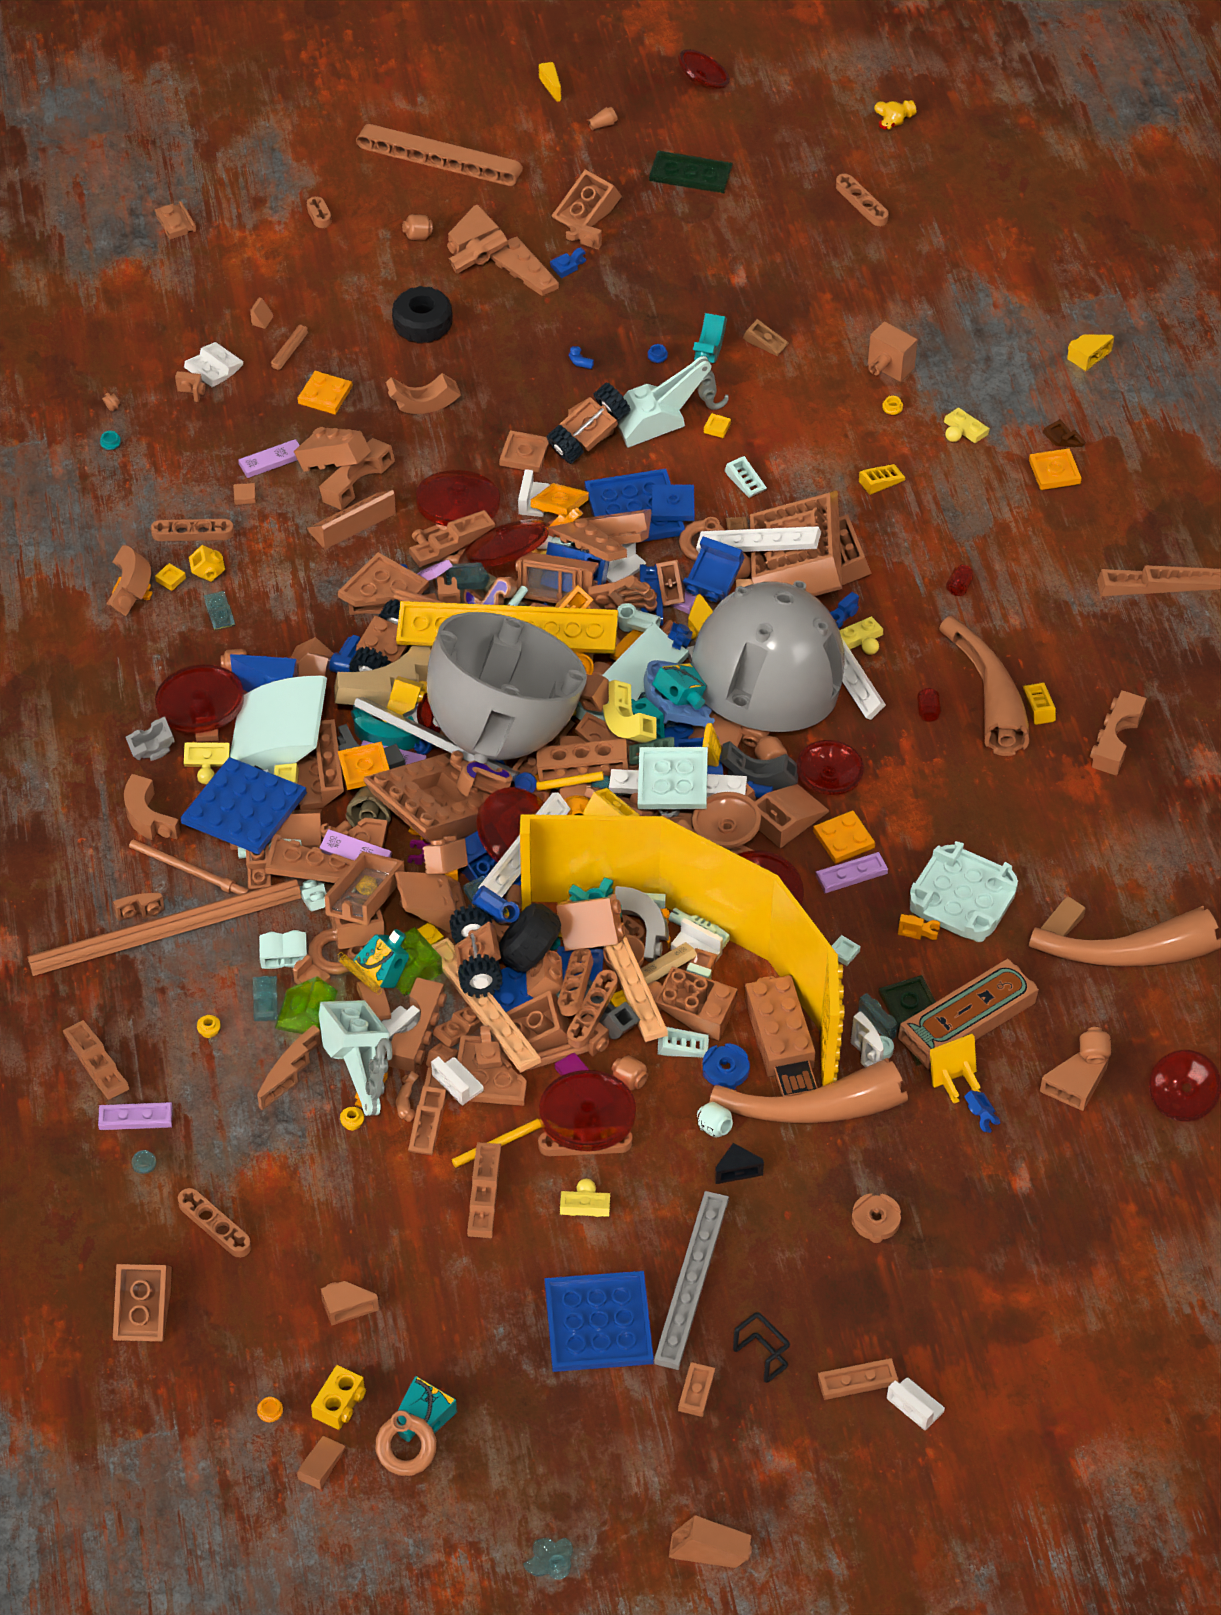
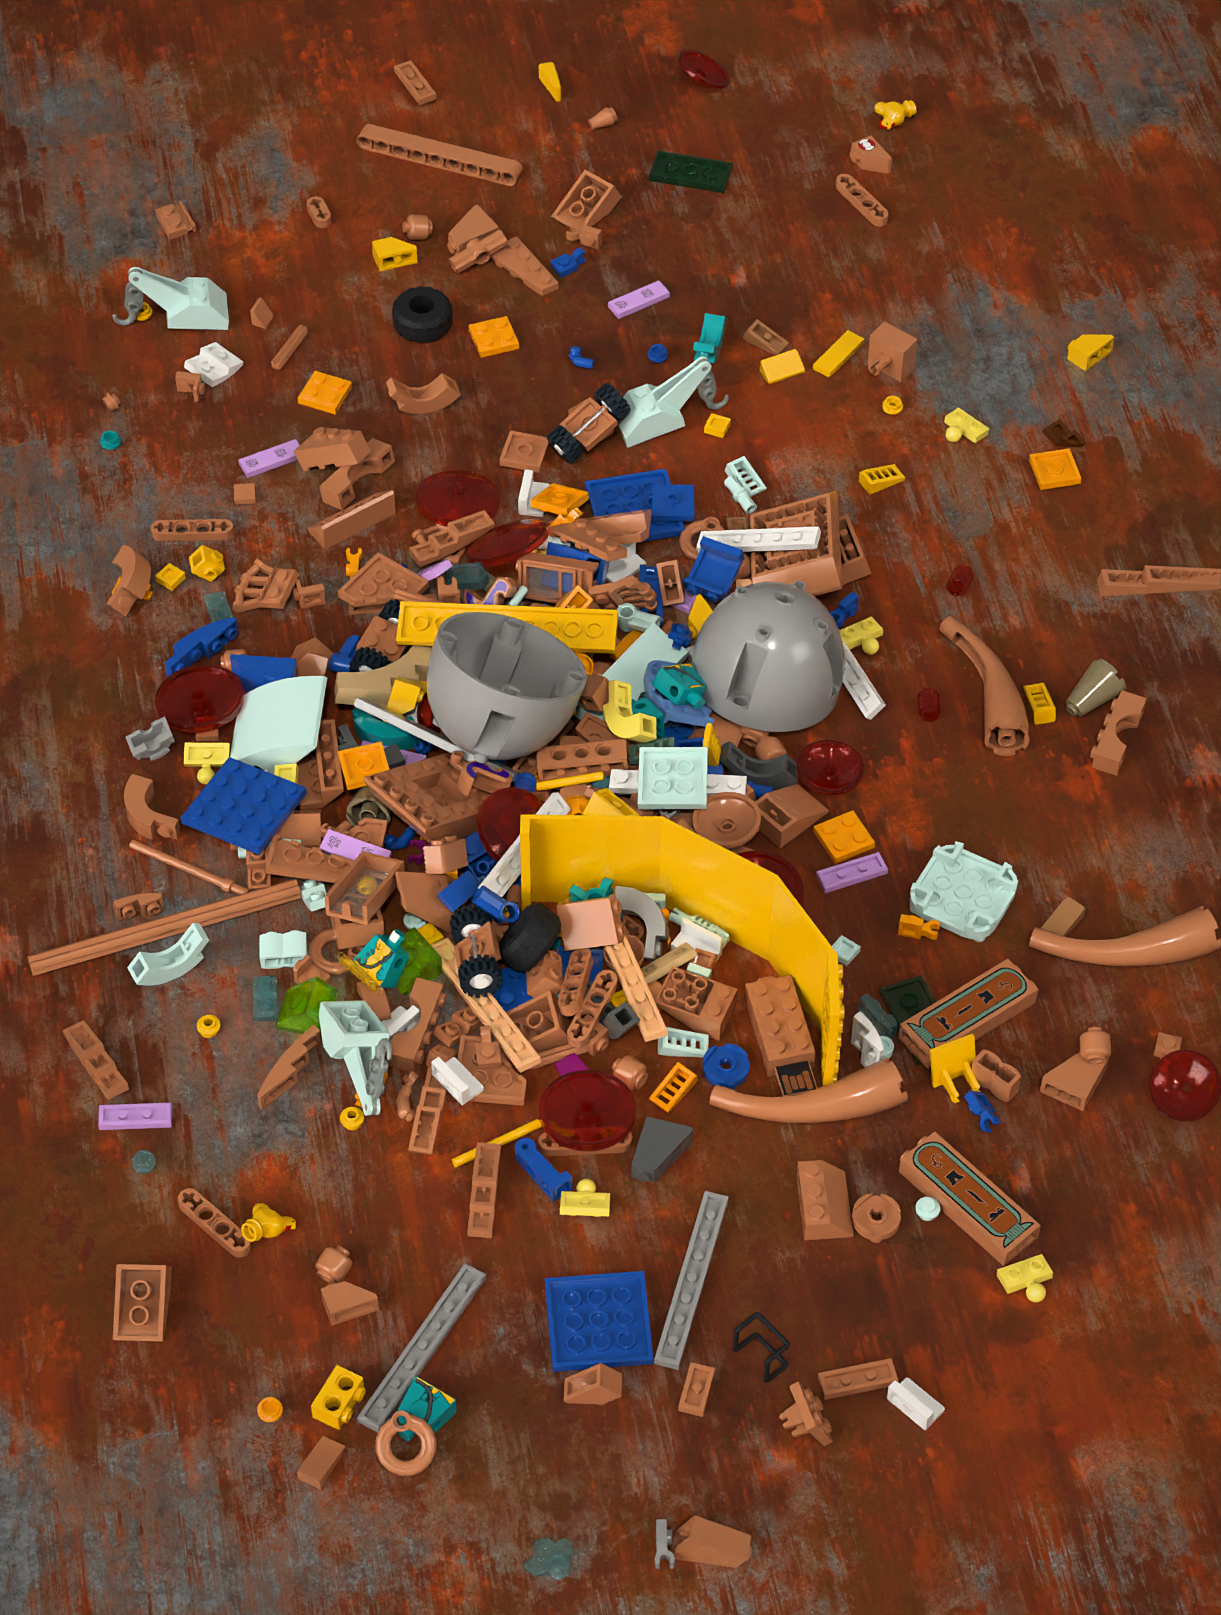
light aqua head [697,1102,733,1138] -> none
black slope [715,1143,764,1184] -> none
none -> light aqua slope [112,267,229,330]
none -> light aqua arch [127,923,209,986]
none -> yellow plate [136,302,152,321]
none -> blue slope [165,617,238,681]
none -> nougat plate [233,559,299,612]
none -> yellow animal [241,1203,298,1242]
none -> nougat bracket [292,579,326,609]
none -> nougat head [316,1245,352,1283]
none -> light orange plate [346,548,362,579]
none -> light grey tile [357,1263,486,1433]
none -> yellow slope [372,237,417,271]
none -> blue arm [385,827,416,850]
none -> nougat plate [394,60,436,105]
none -> light aqua plate [403,913,427,932]
none -> blue slope [437,870,480,913]
none -> light orange plate [469,316,519,358]
none -> blue leg [515,1138,573,1202]
none -> nougat slope [564,1363,622,1405]
none -> lavender tile [608,281,670,319]
none -> dark grey slope [631,1116,693,1183]
none -> light orange slope [649,1062,698,1113]
none -> light grey plate [655,1519,675,1569]
none -> light aqua pin [724,476,757,514]
none -> yellow slope [760,349,805,384]
none -> nougat plate [779,1382,833,1446]
none -> nougat slope [796,1160,853,1240]
none -> yellow tile [813,330,864,378]
none -> nougat slope [850,136,892,174]
none -> brick [899,1131,1041,1266]
none -> light aqua plate [915,1197,940,1221]
none -> nougat brick [972,1049,1021,1102]
none -> light yellow plate [997,1254,1053,1303]
none -> dark tan cone [1066,658,1126,717]
none -> nougat plate [1153,1032,1182,1073]

